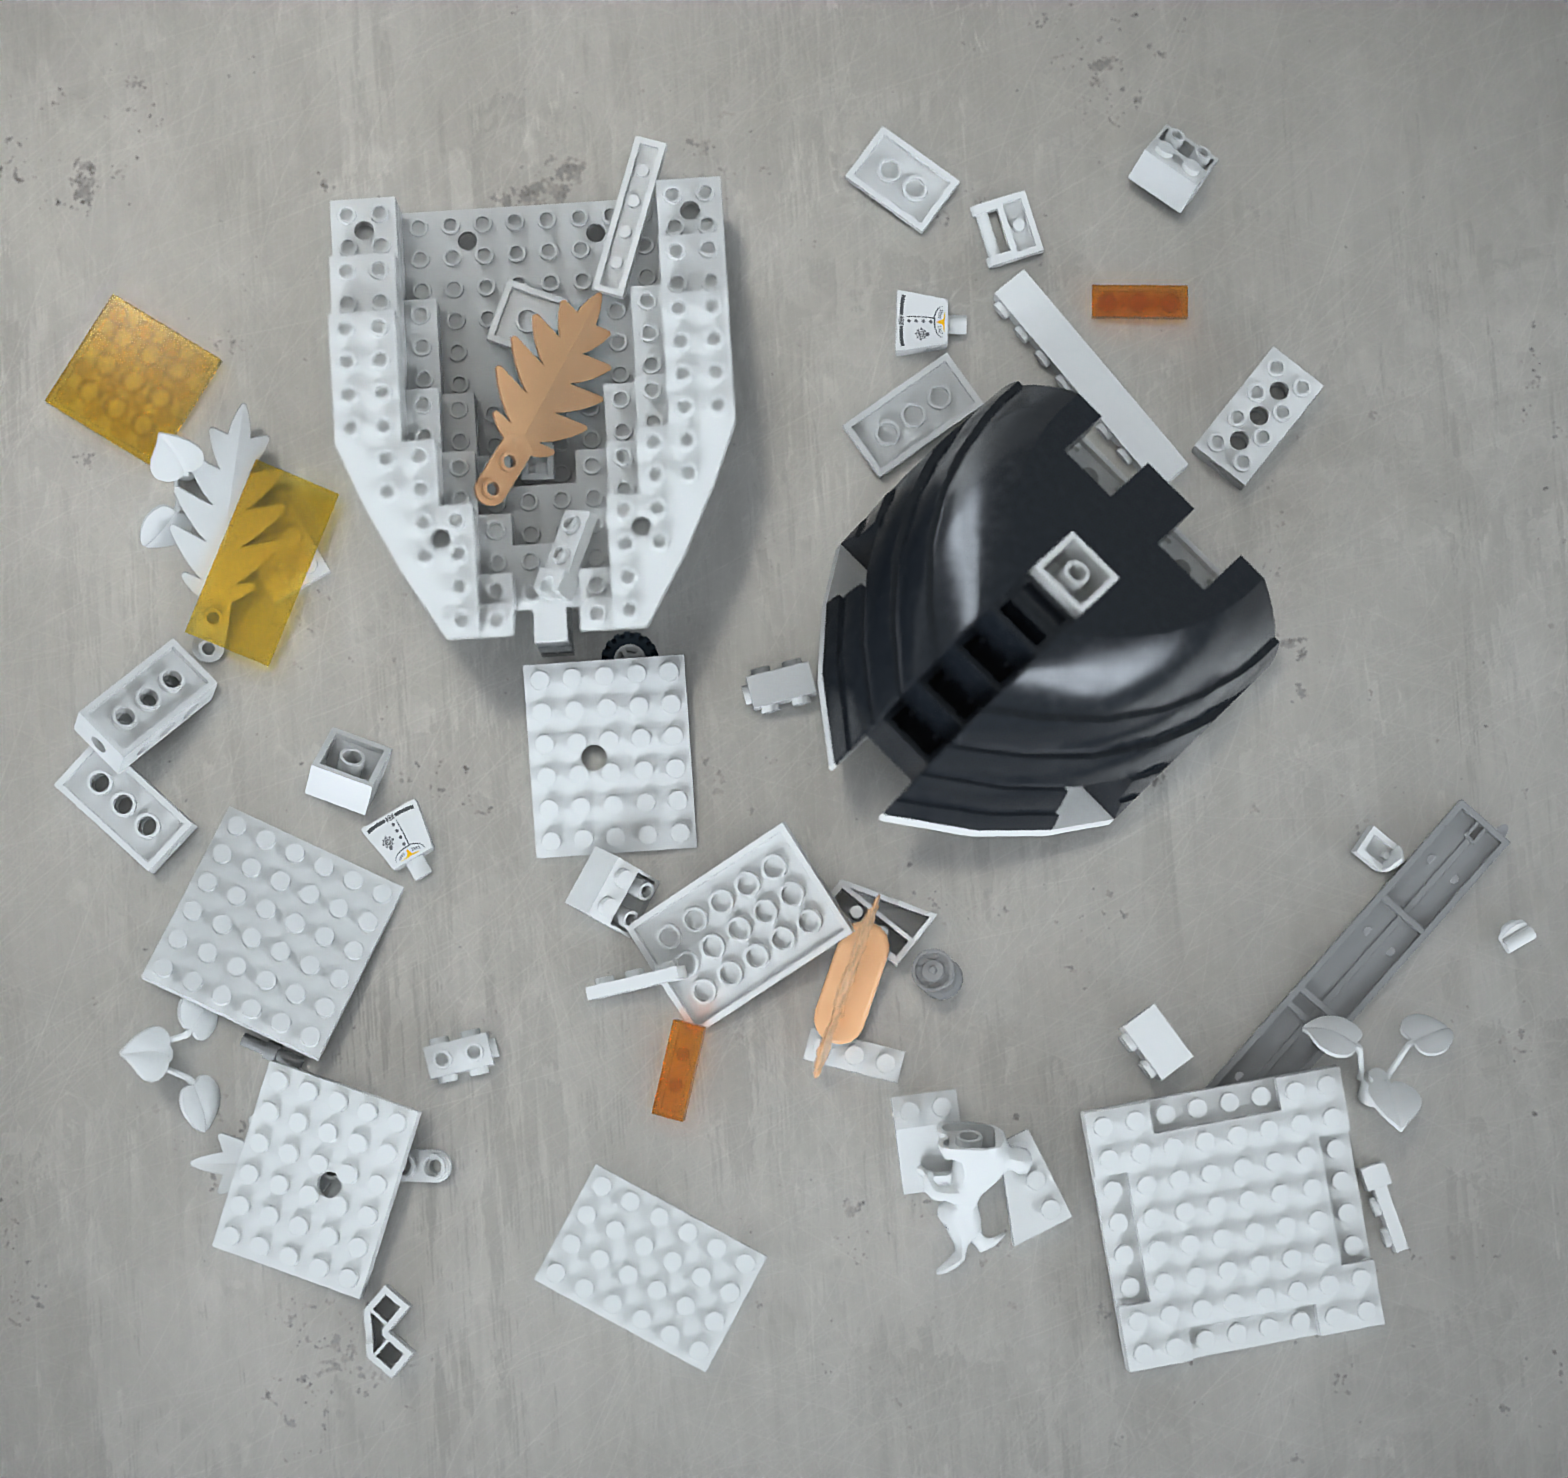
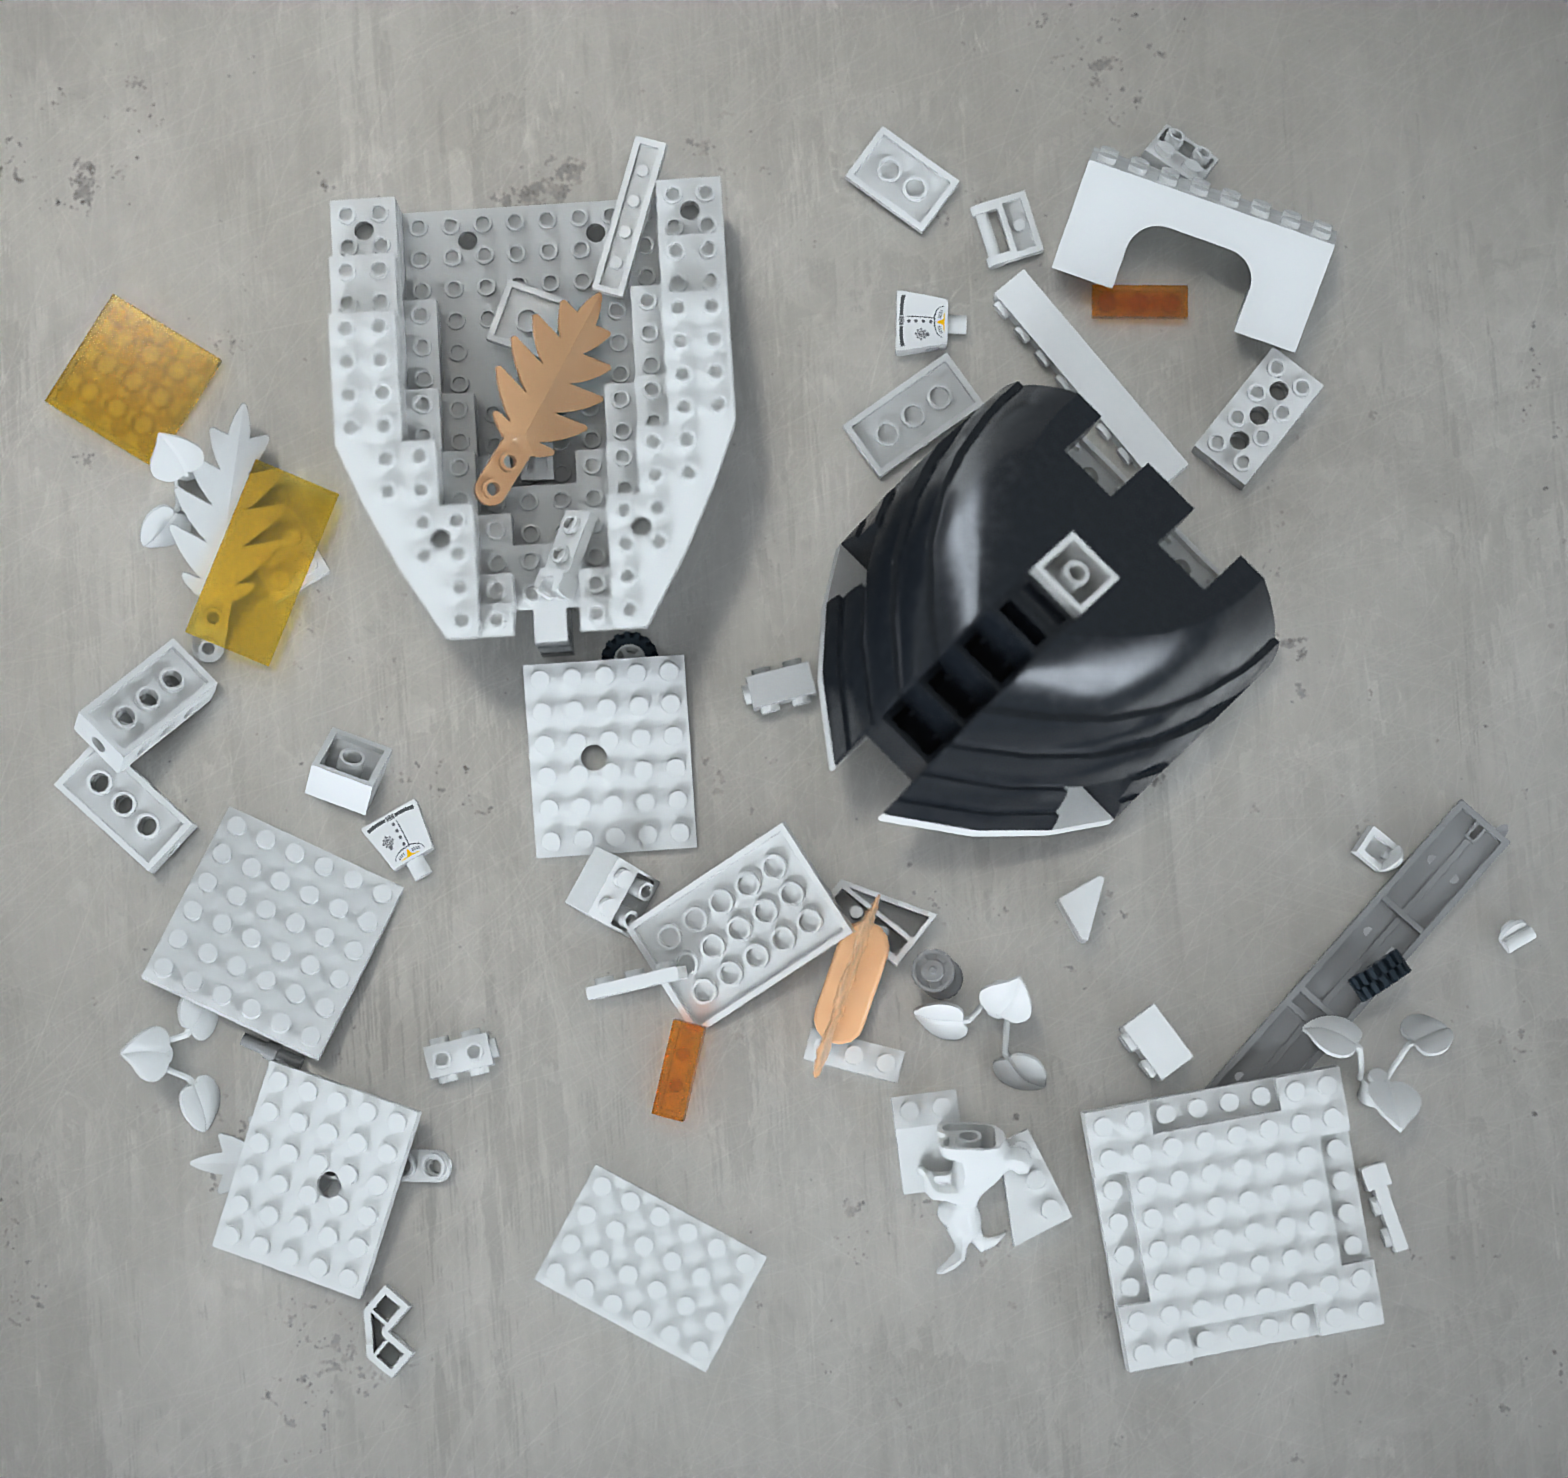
none -> white plant [913,975,1047,1091]
none -> white arch [1051,146,1337,353]
none -> white slope [1055,876,1105,944]
none -> black wheel [1348,949,1412,1003]

